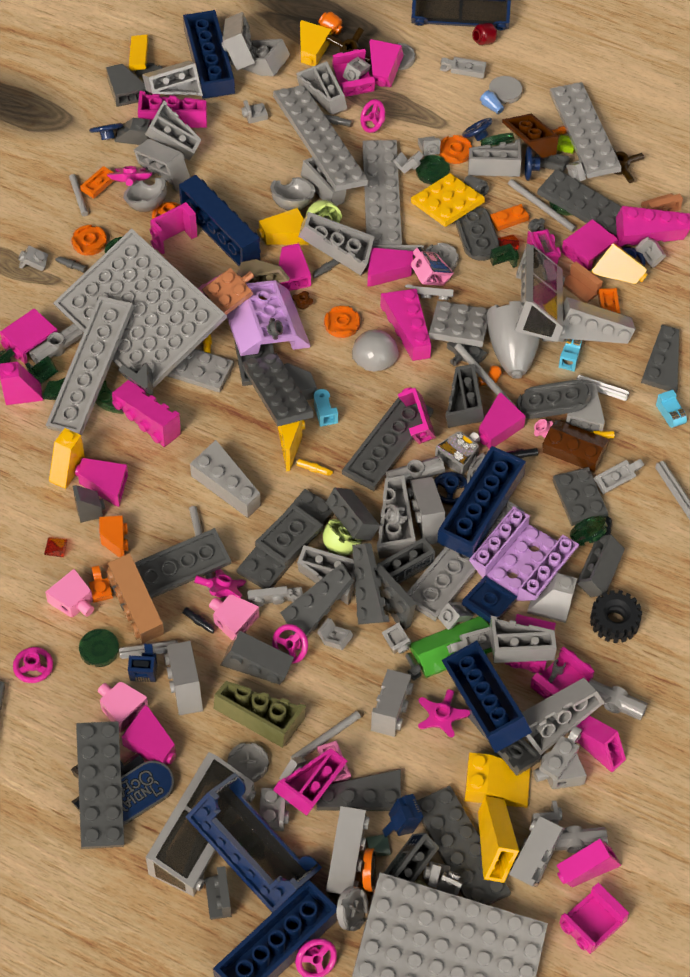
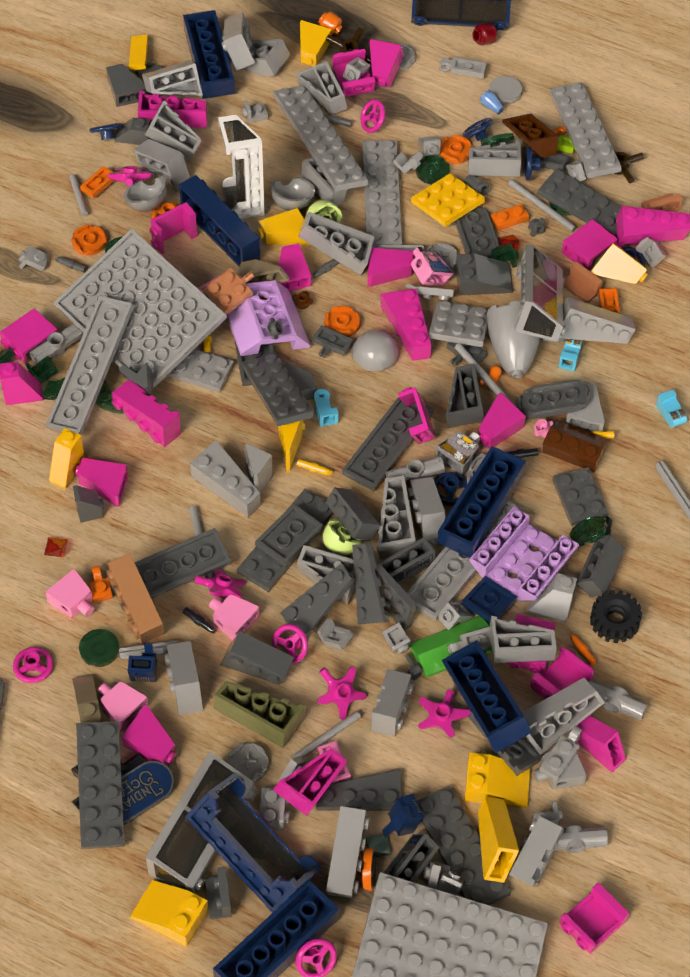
orange slope [99,515,128,557] -> none
light grey hinge [247,586,303,607] -> none
light grey tile [336,886,368,931] -> none
light grey plate [386,505,407,525] -> none
dark pink window [527,229,561,269] -> none
dark grey hand [548,659,566,684] -> none
dark pink slope [556,839,621,888] -> none
axle [576,375,629,401] -> none
light grey plate [593,459,644,495] -> none
dark grey wing [641,324,679,394] -> none
none -> dark tan slope [72,675,102,723]
none -> yellow slope [130,880,208,947]
none -> white windscreen [218,115,265,219]
none -> light grey slope [245,444,273,493]
none -> dark grey plate [312,325,353,358]
none -> dark pink animal [317,667,367,720]
none -> dark grey slope [455,253,513,296]
none -> orange piece [570,635,597,666]

